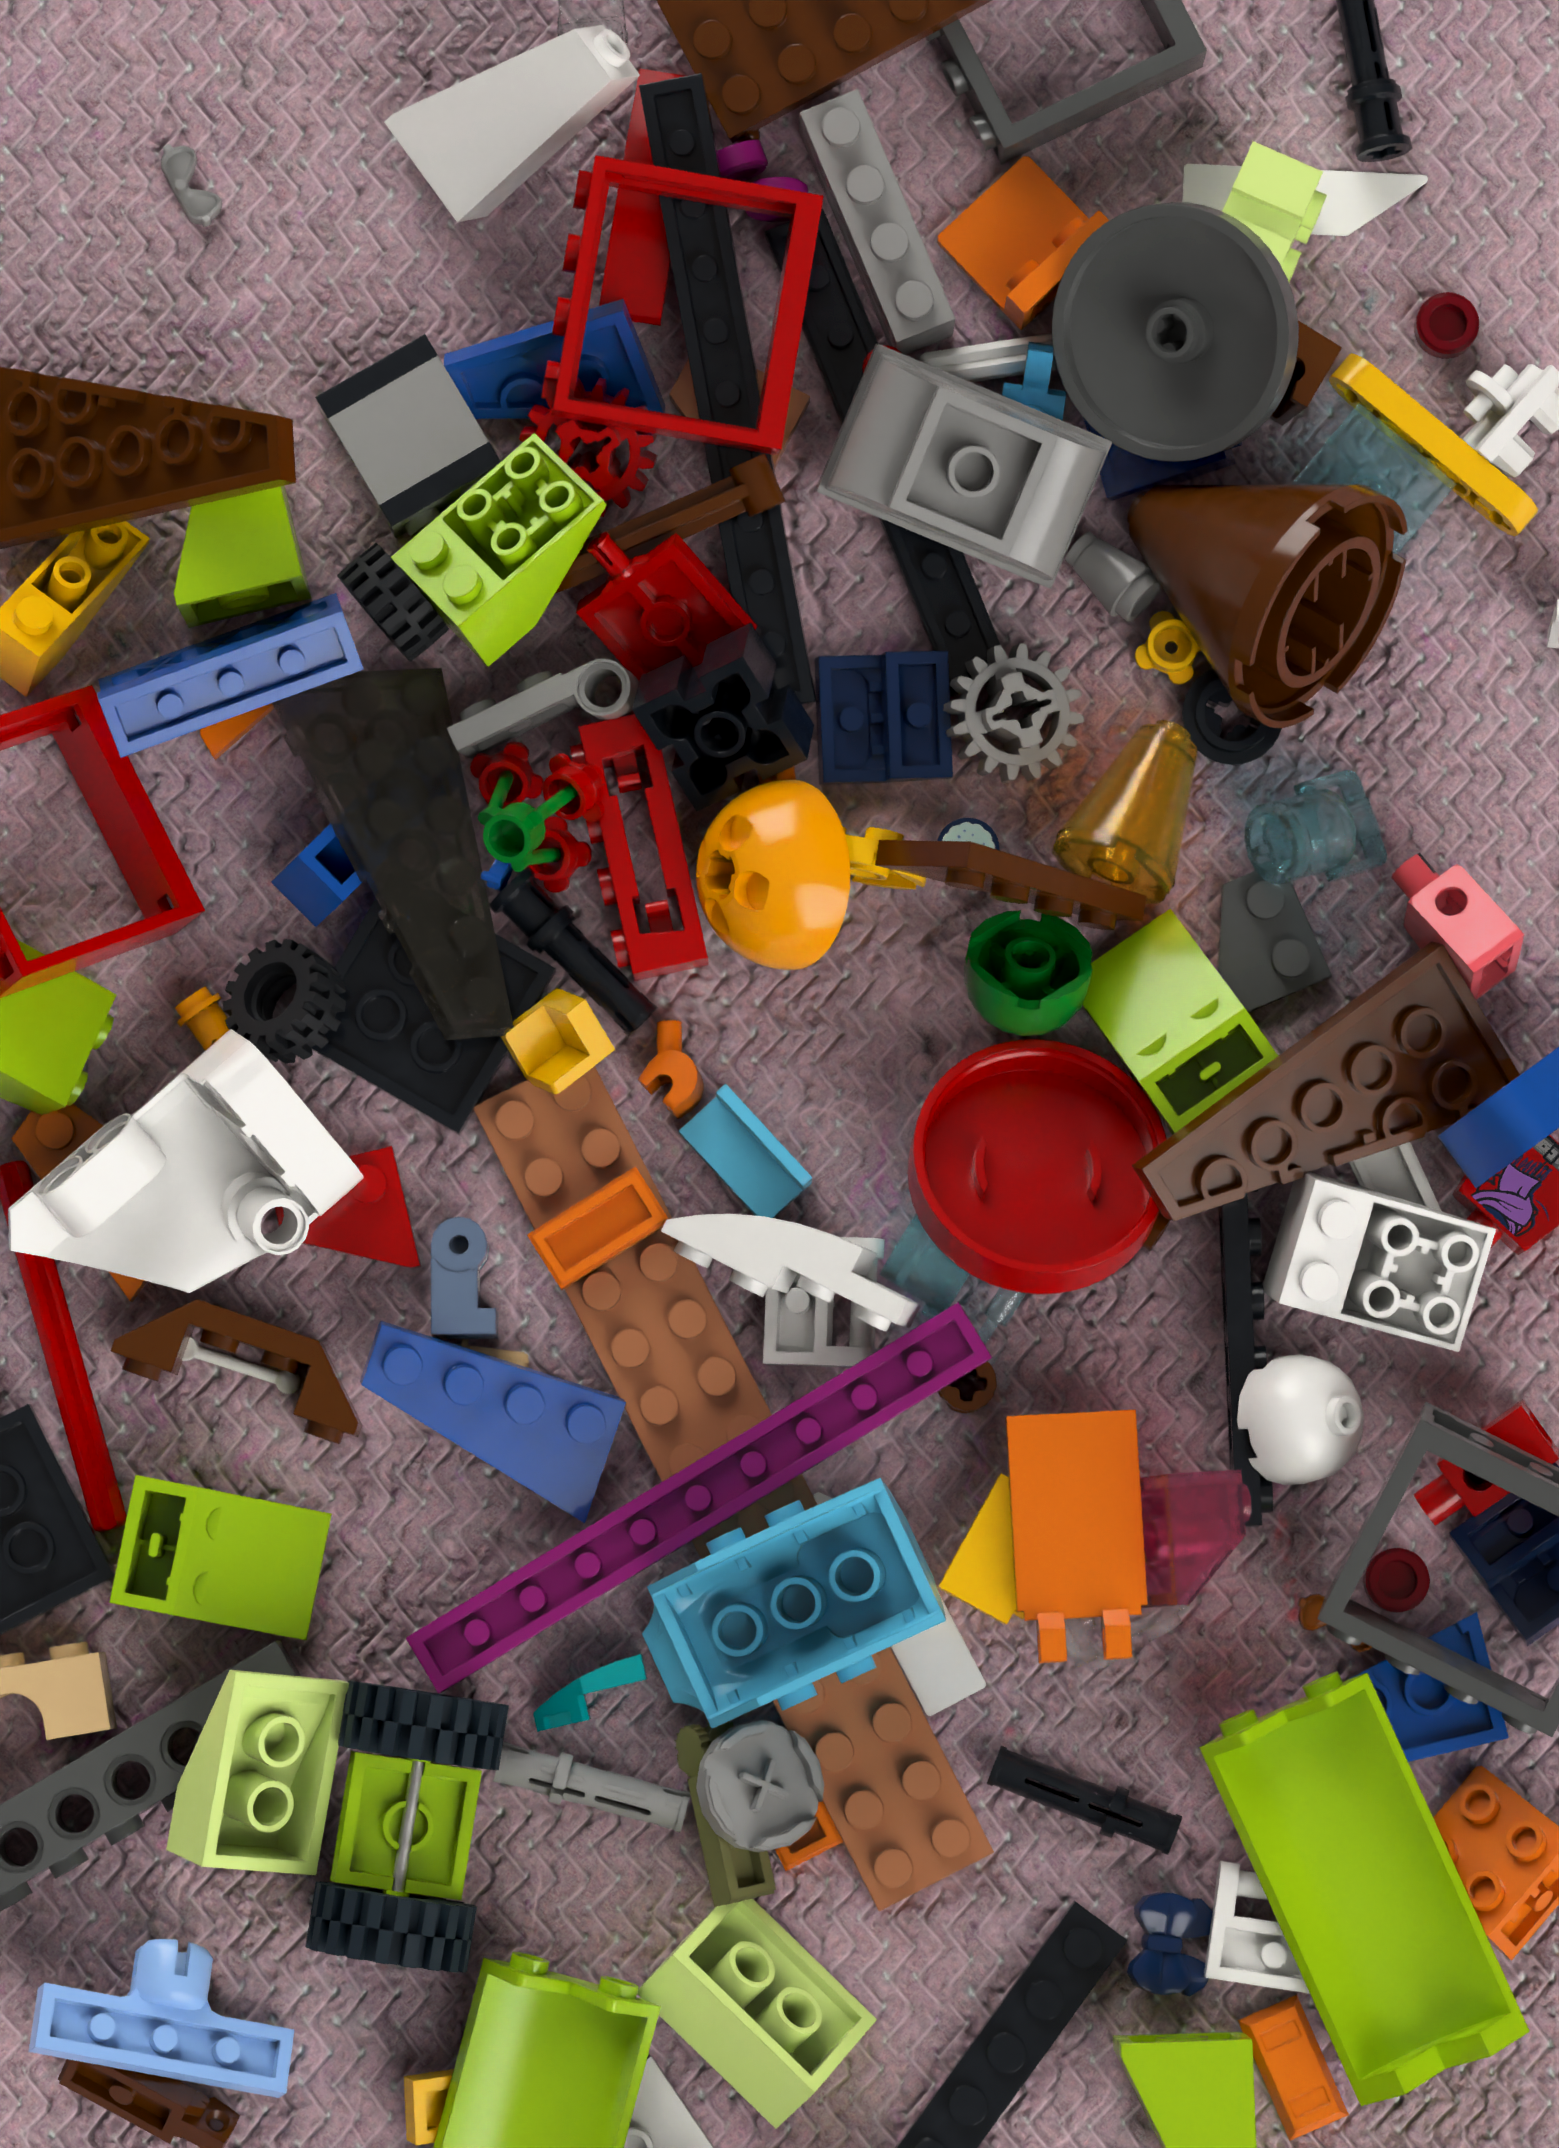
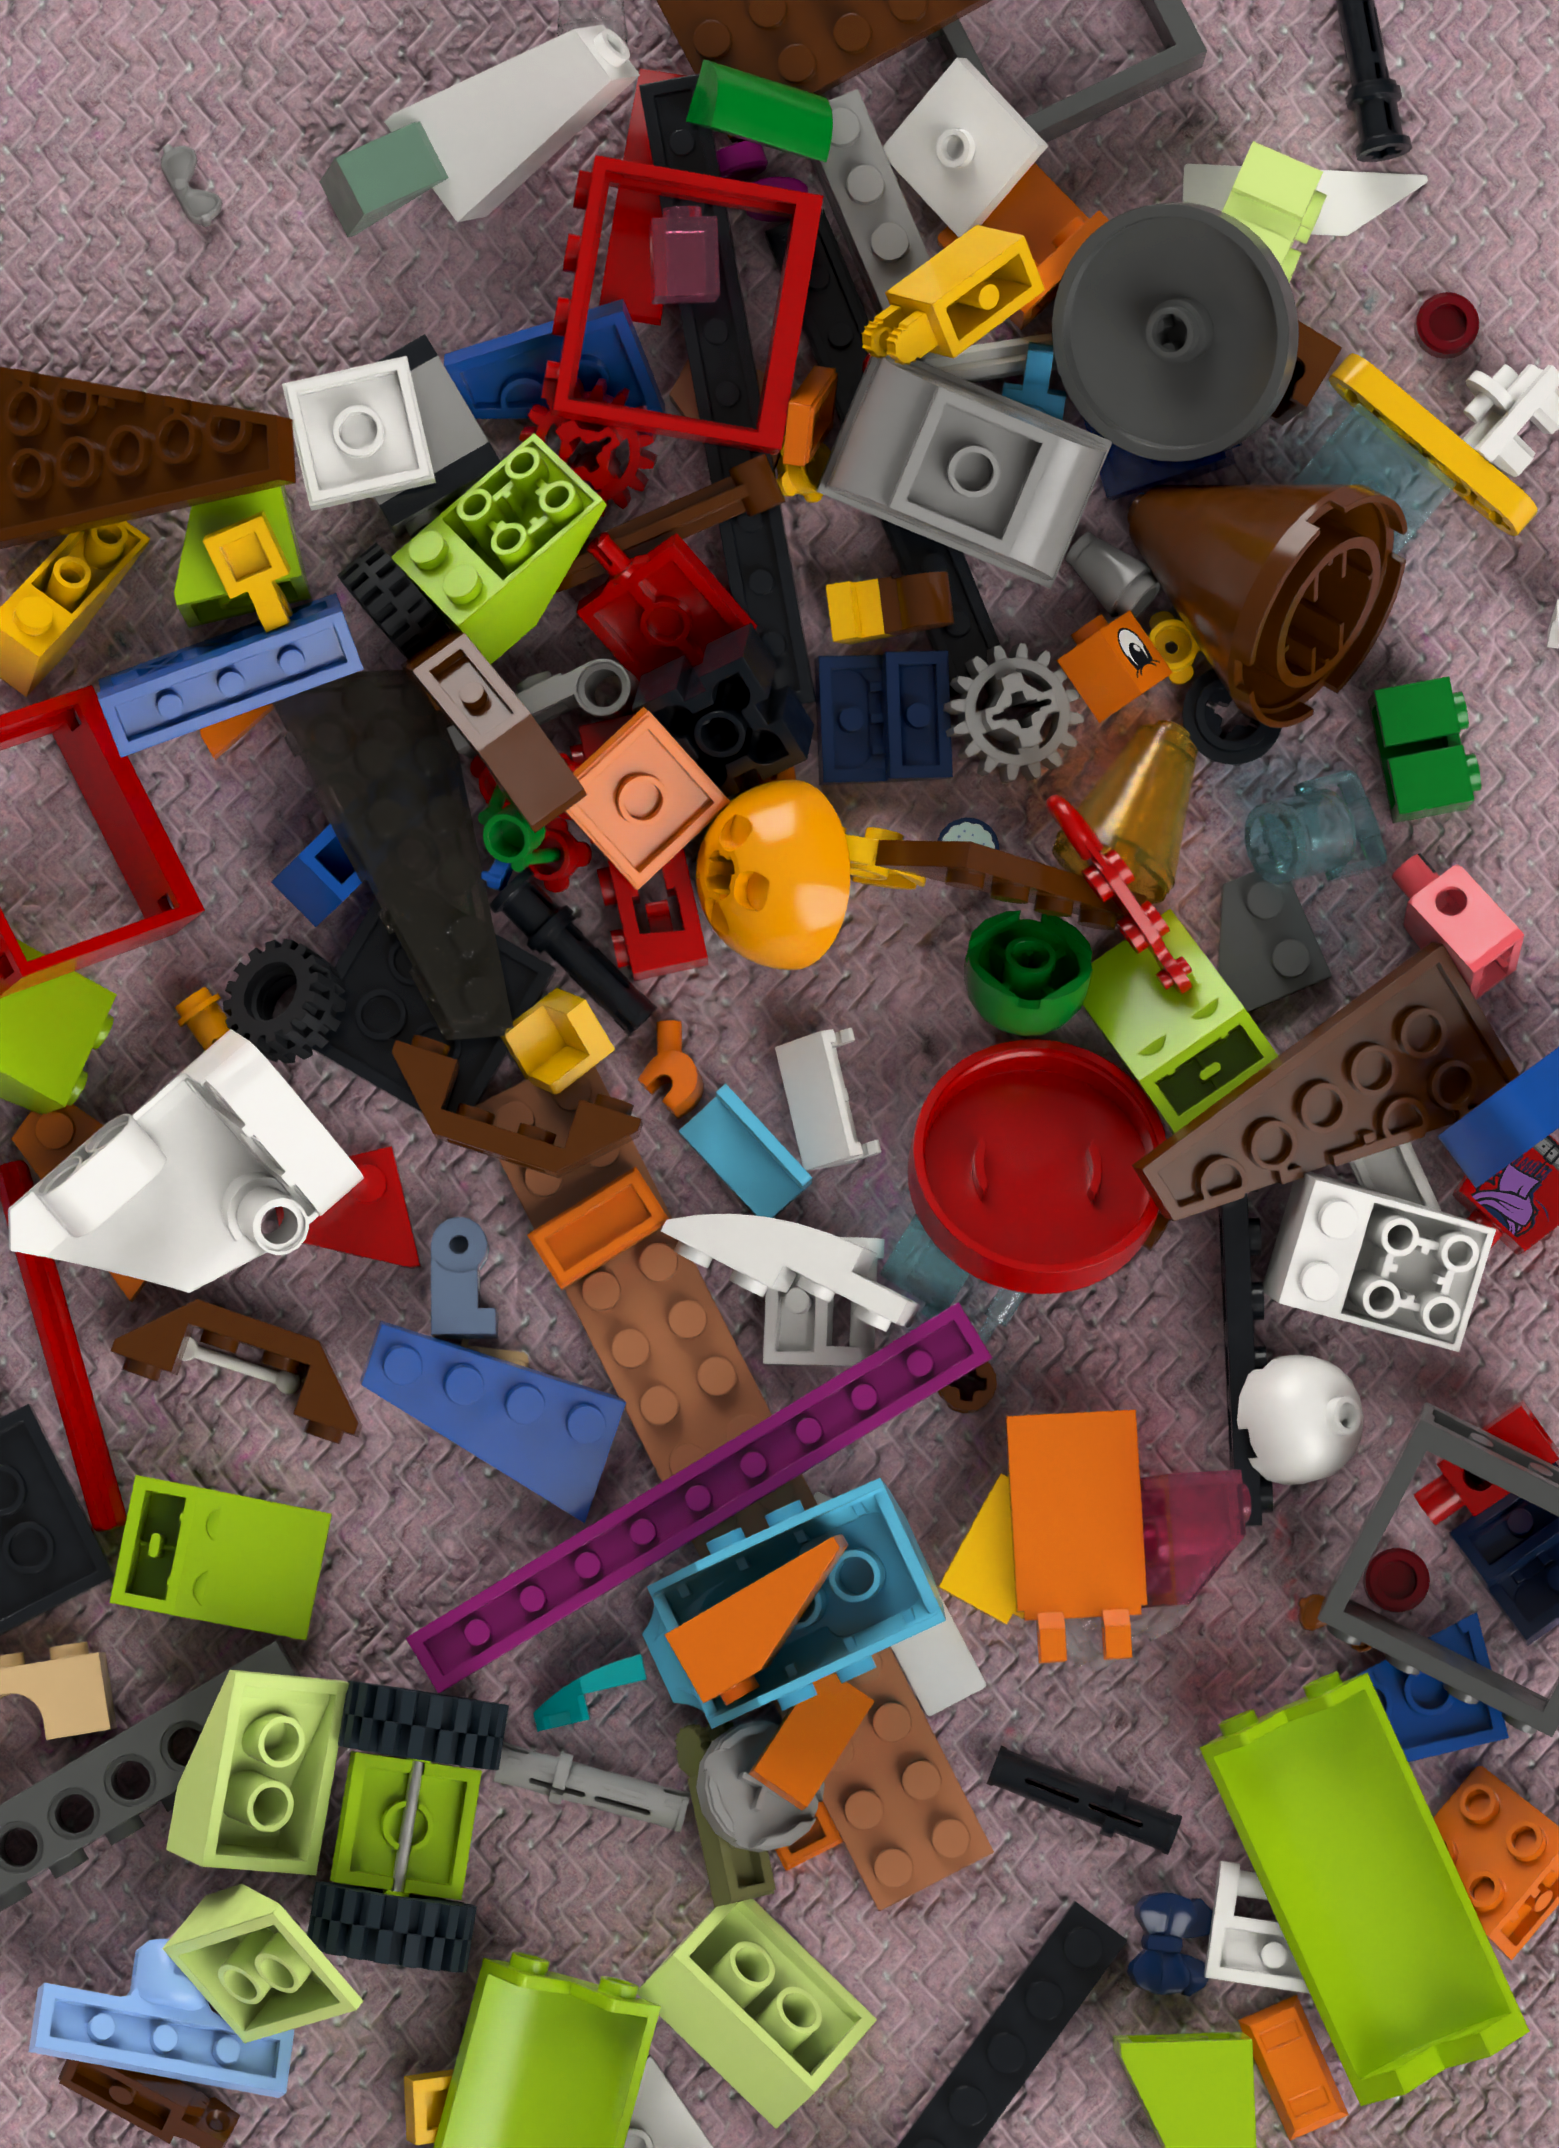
none -> yellowish green slope [162,1884,363,2043]
none -> yellow plate [203,510,293,633]
none -> white plate [282,356,436,511]
none -> sand green slope [319,121,449,237]
none -> reddish brown slope [392,1035,643,1178]
none -> reddish brown slope [400,628,587,833]
none -> orange tile [565,707,730,890]
none -> clear pink brick [648,206,720,304]
none -> orange slope [664,1534,848,1706]
none -> green brick [686,60,833,162]
none -> orange tile [749,1673,875,1811]
none -> white hinge [775,1028,881,1171]
none -> yellow plate [777,436,831,503]
none -> orange tile [783,365,838,467]
none -> leg [826,572,954,645]
none -> yellow hinge [861,225,1045,365]
none -> white plate [883,58,1048,237]
none -> red piece [1045,795,1192,995]
none -> orange brick [1057,610,1173,723]
none -> green piece [1368,676,1481,823]

